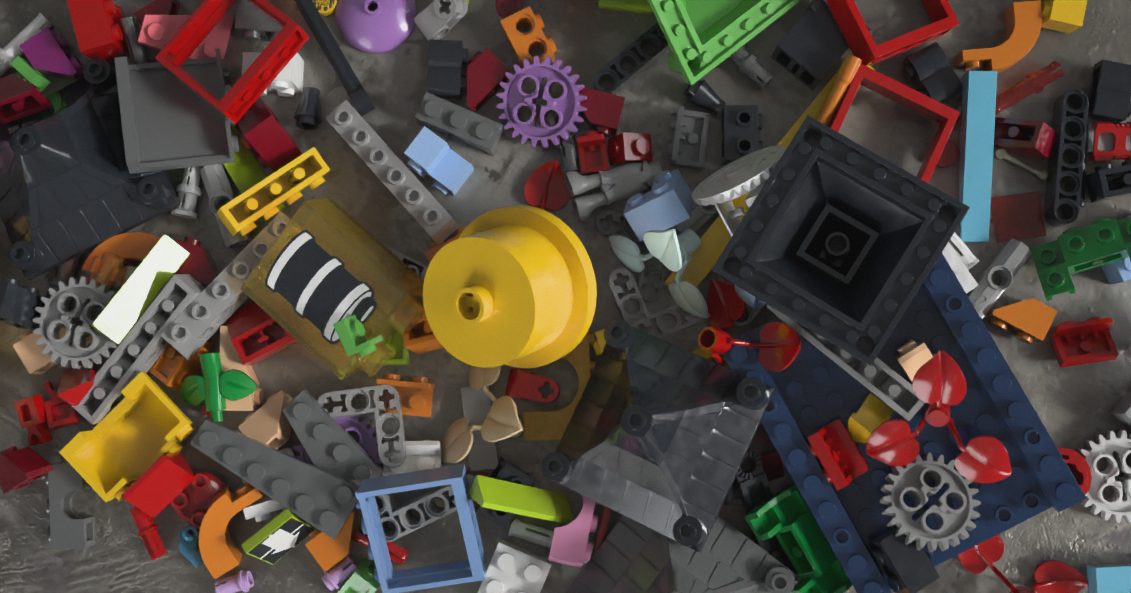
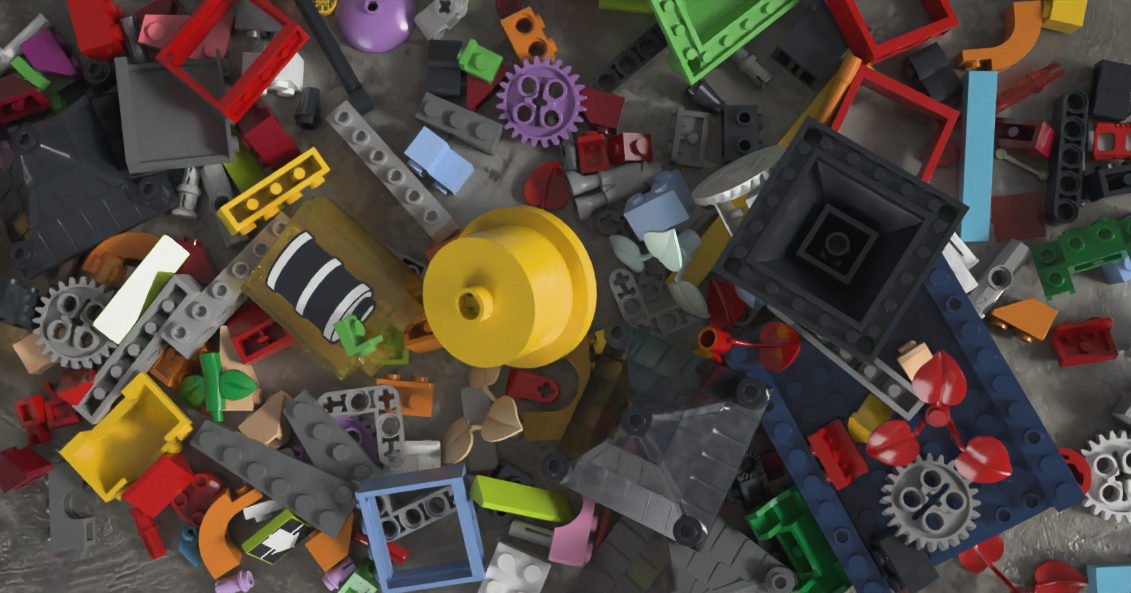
none -> bright green bracket [457,38,503,84]

